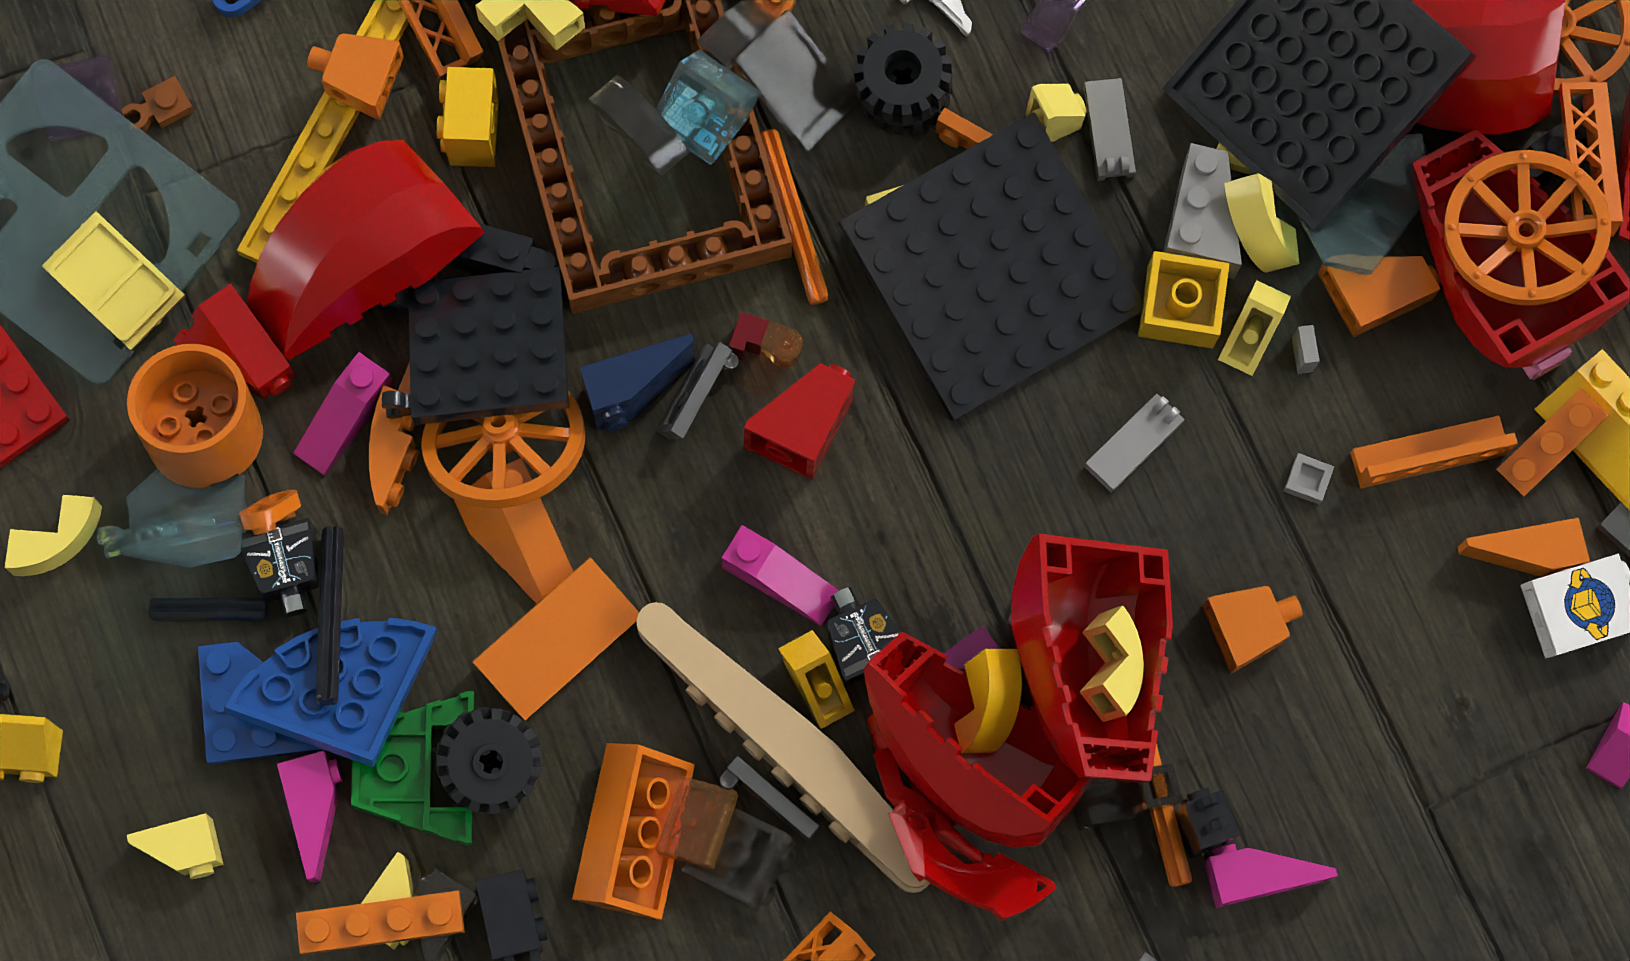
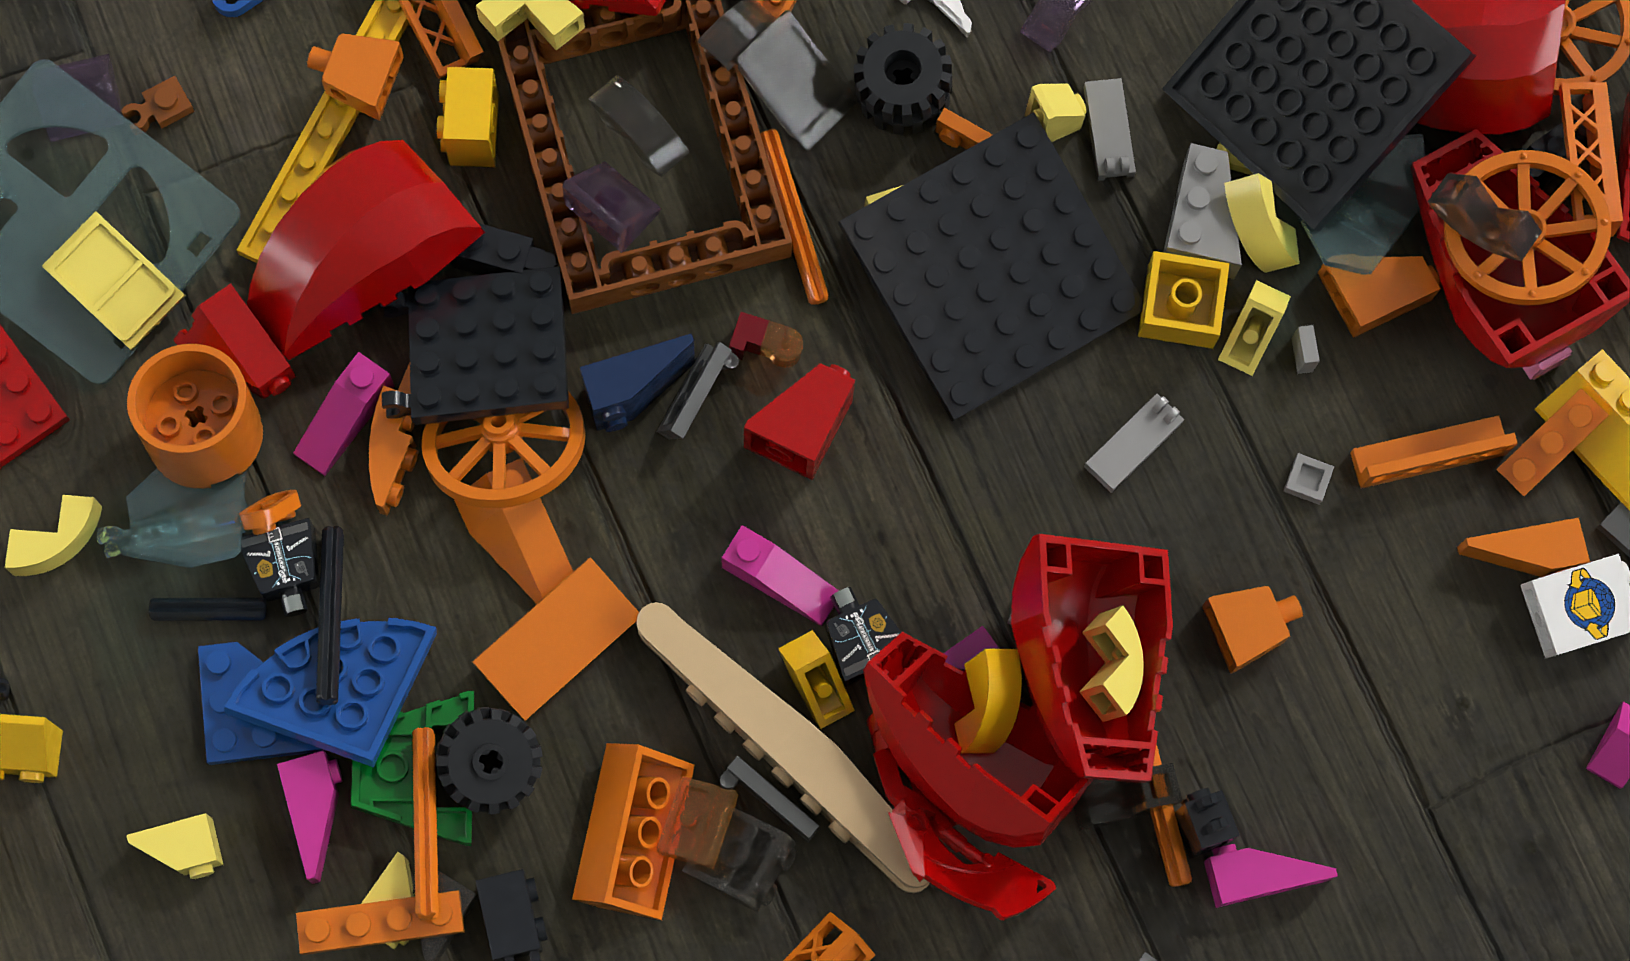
clear light blue slope [649,50,761,165] -> none
none -> orange axle [412,727,439,920]
none -> clear purple slope [562,161,662,253]
none -> clear smoke brick [1427,173,1542,261]

